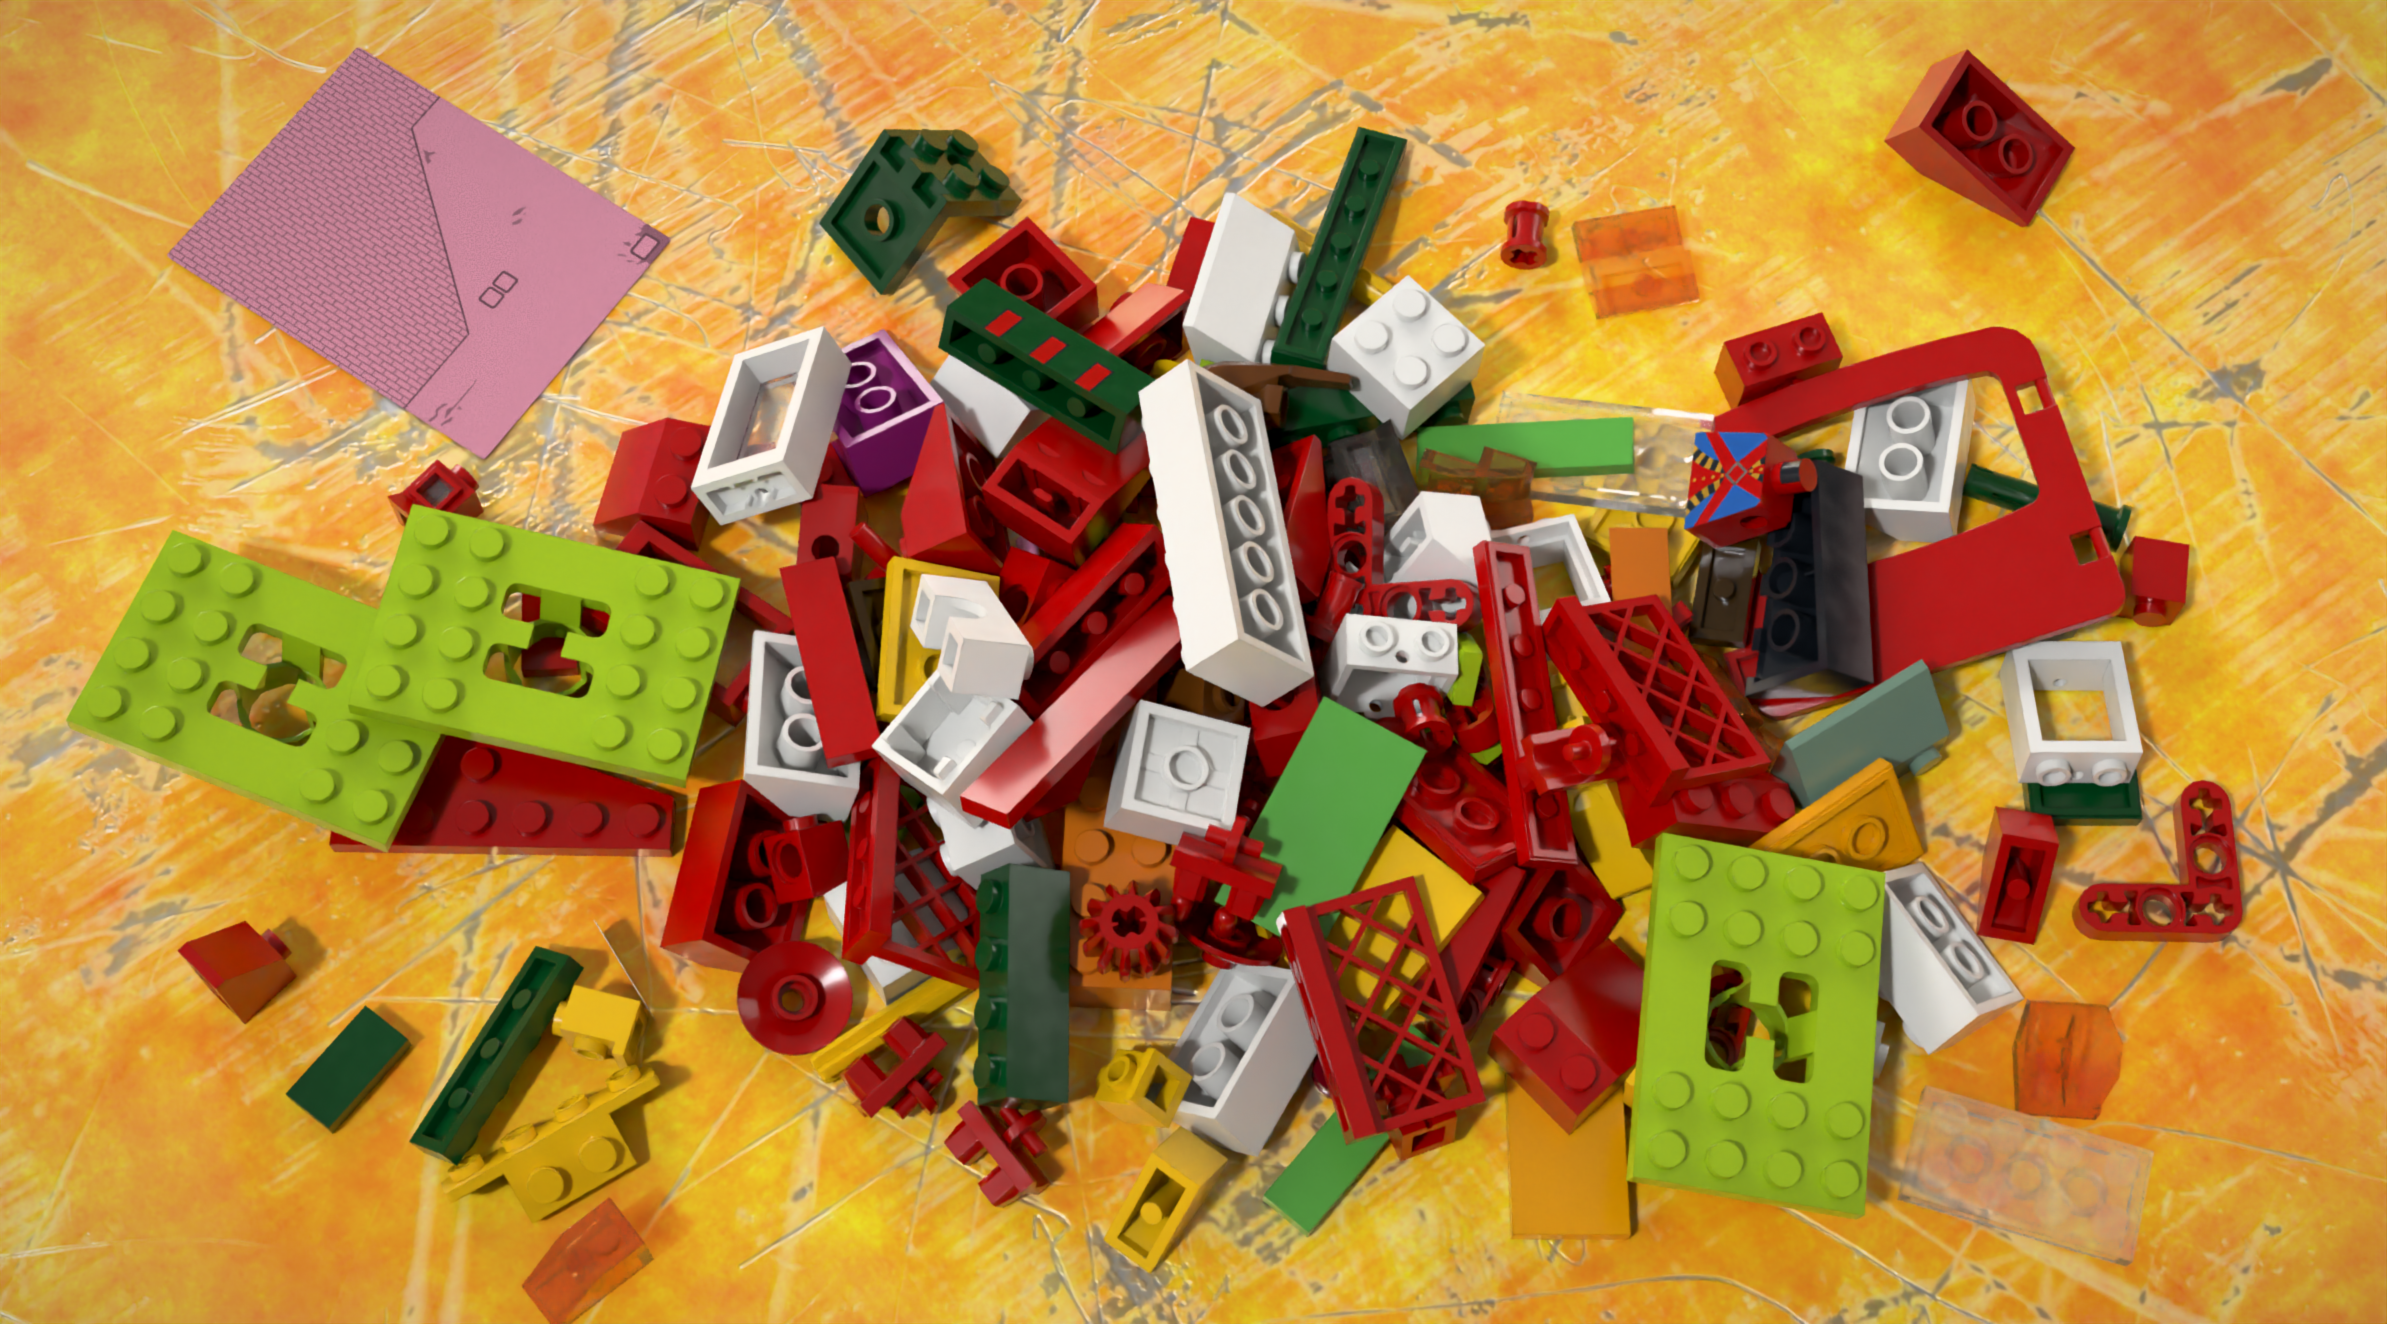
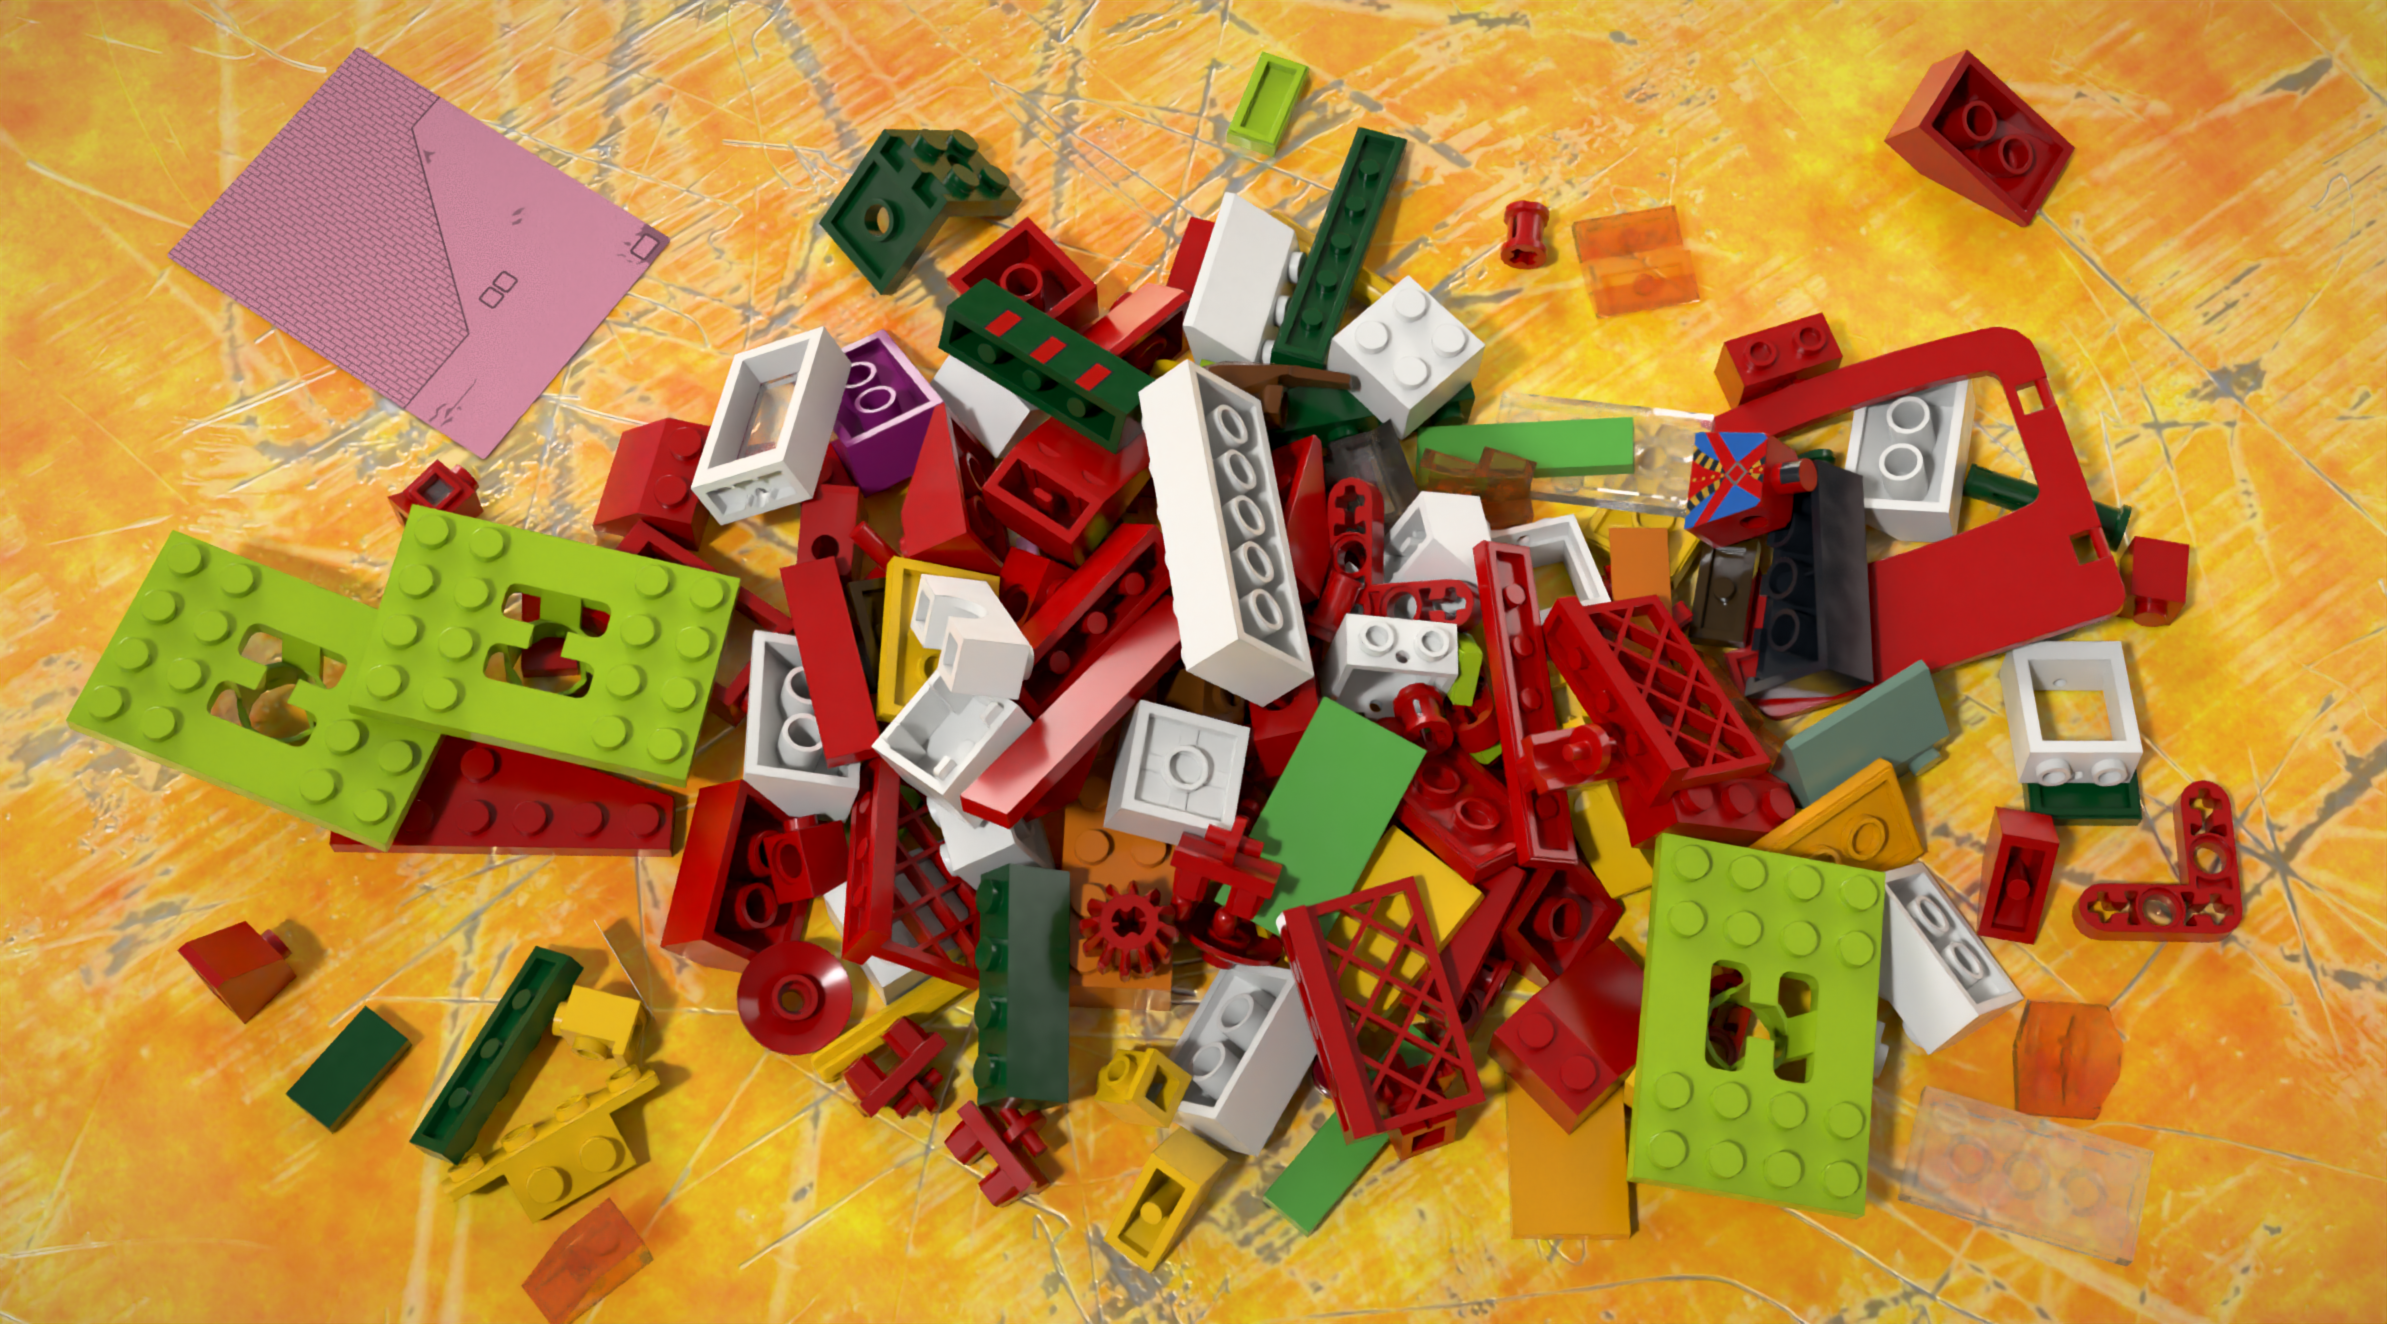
none -> lime tile [1226,51,1310,158]

